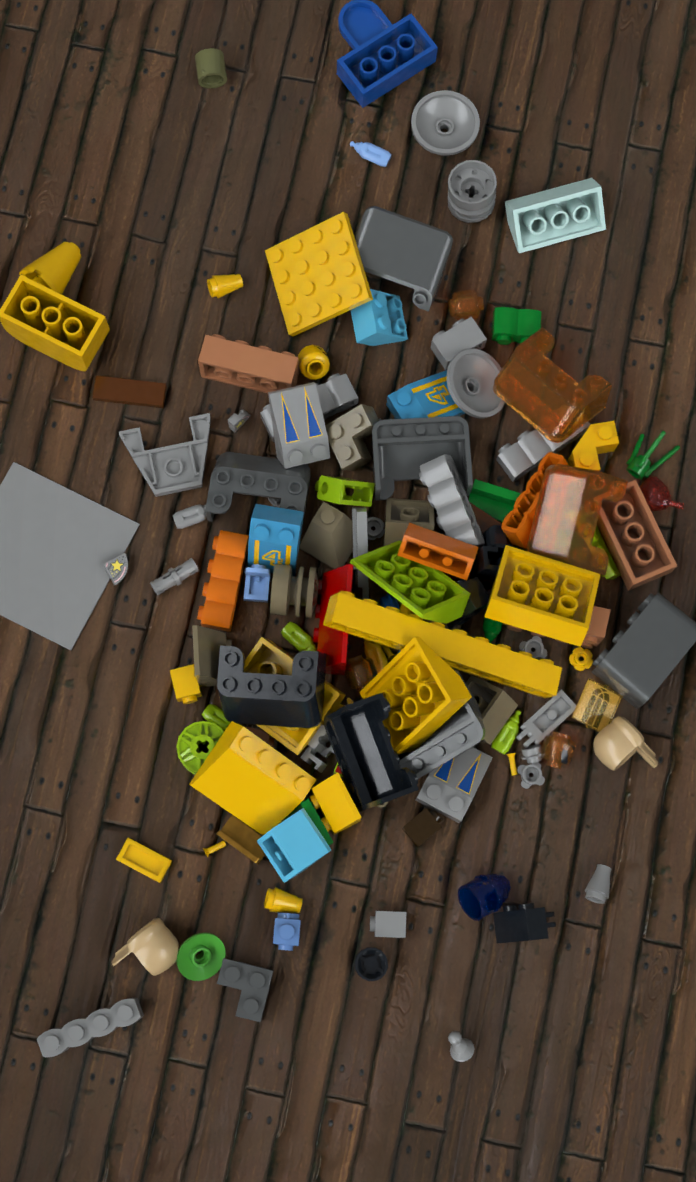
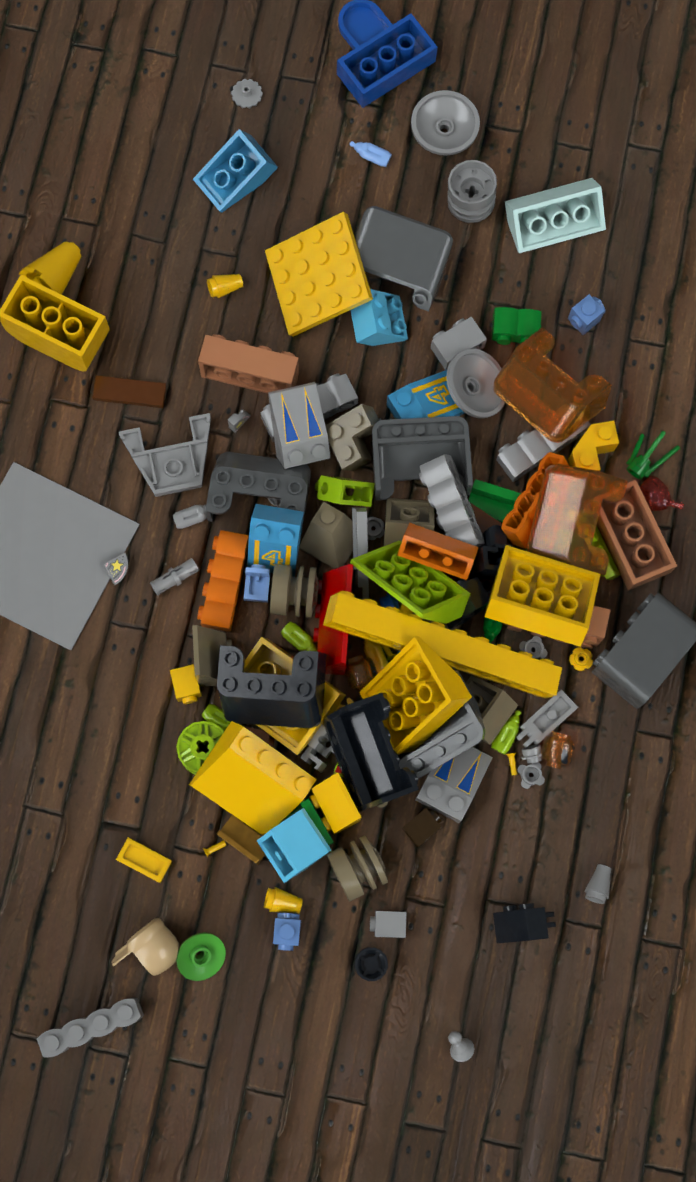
olive piece [195,48,227,89] -> none
dark grey brick [217,958,274,1022] -> none
yellow head [298,345,330,380] -> none
clear orange head [449,289,484,321] -> none
clear blue helmet [458,874,511,921] -> none
clear yellow piece [572,679,622,732] -> none
tan piece [593,716,658,771] -> none
none -> dark azure slope [193,129,278,212]
none -> light grey piece [231,79,263,109]
none -> dark tan wheel [326,835,388,902]
none -> medium blue brick [568,294,605,335]

